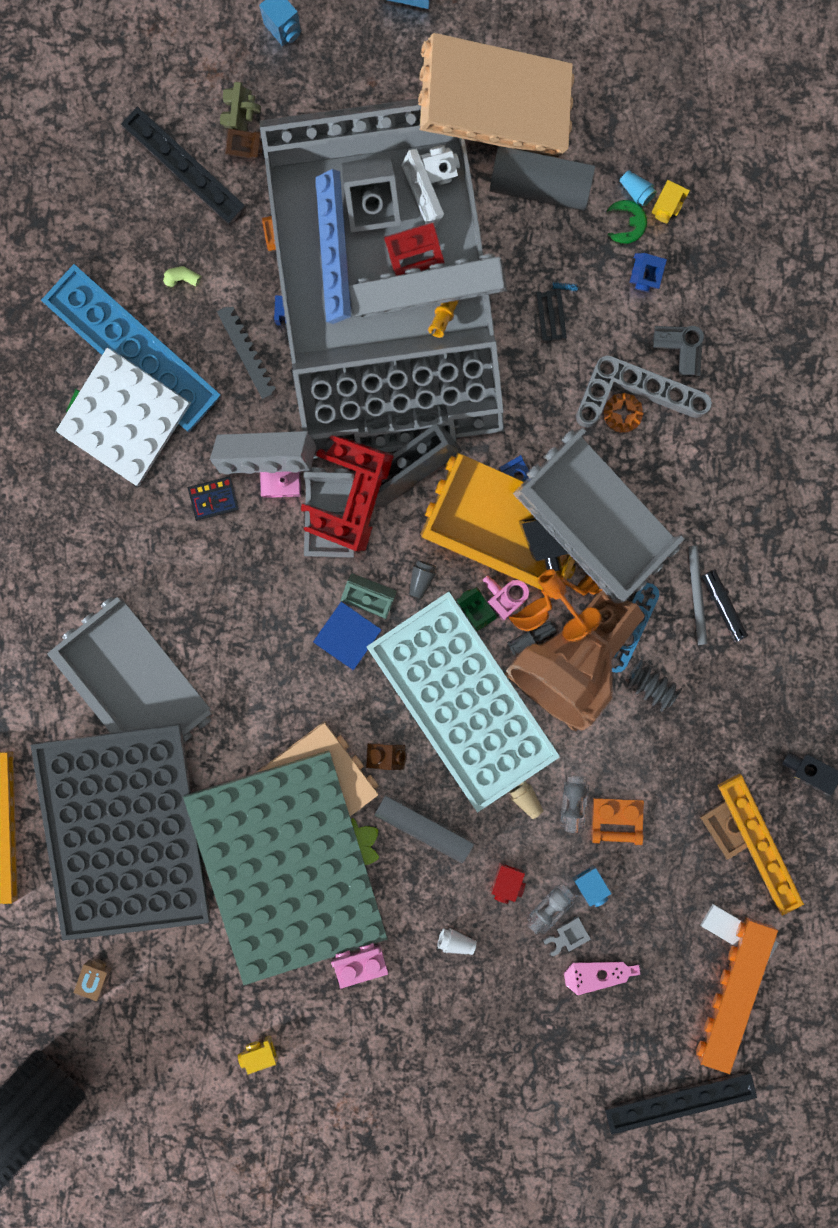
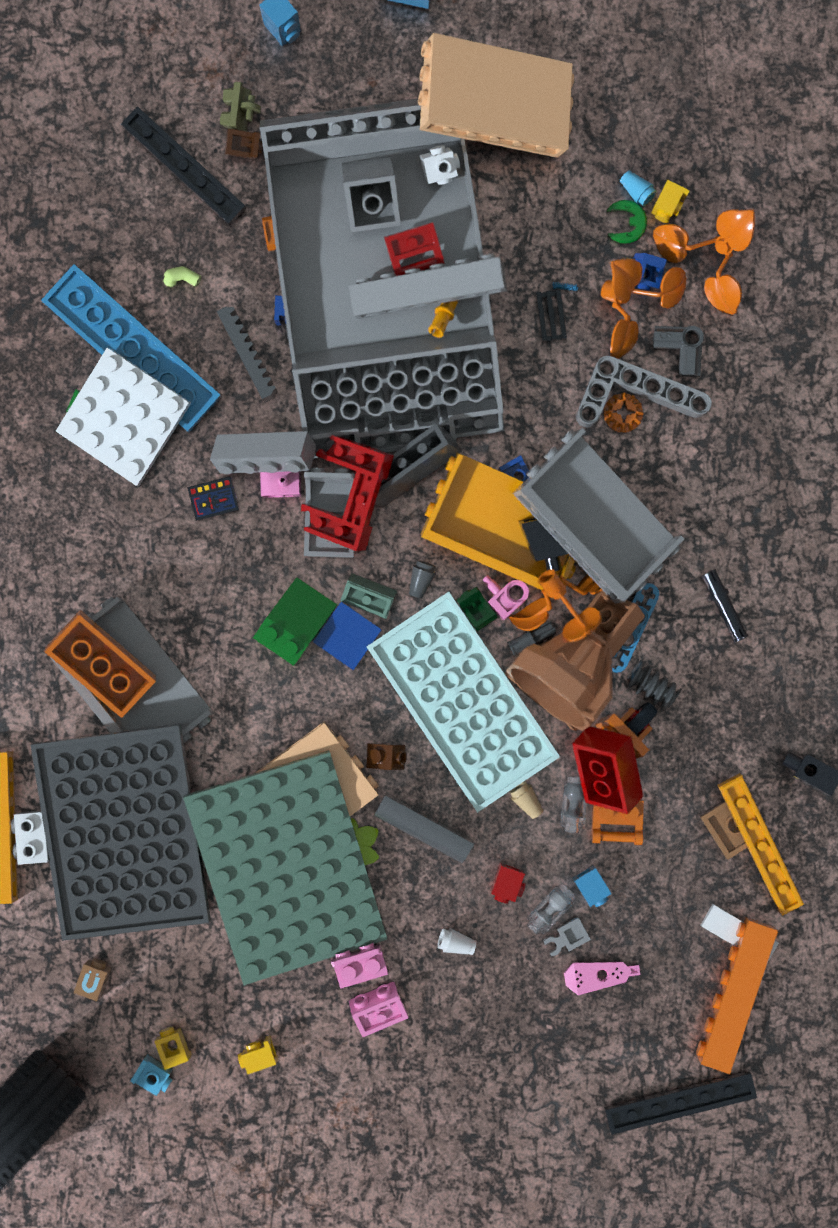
medium blue plate [315,169,351,324] -> none
white tile [401,149,444,228] -> none
dark grey brick [489,146,595,211] -> none
light grey bar [688,546,708,645] -> none
none -> white brick [11,811,49,865]
none -> orange brick [45,610,156,718]
none -> medium azure brick [130,1054,173,1096]
none -> yellow brick [154,1026,192,1070]
none -> green slope [253,577,337,666]
none -> bright pink bracket [349,982,409,1037]
none -> red brick [572,726,644,814]
none -> plate [596,702,658,759]
none -> orange plant [601,258,686,359]
none -> orange plant [653,209,755,314]

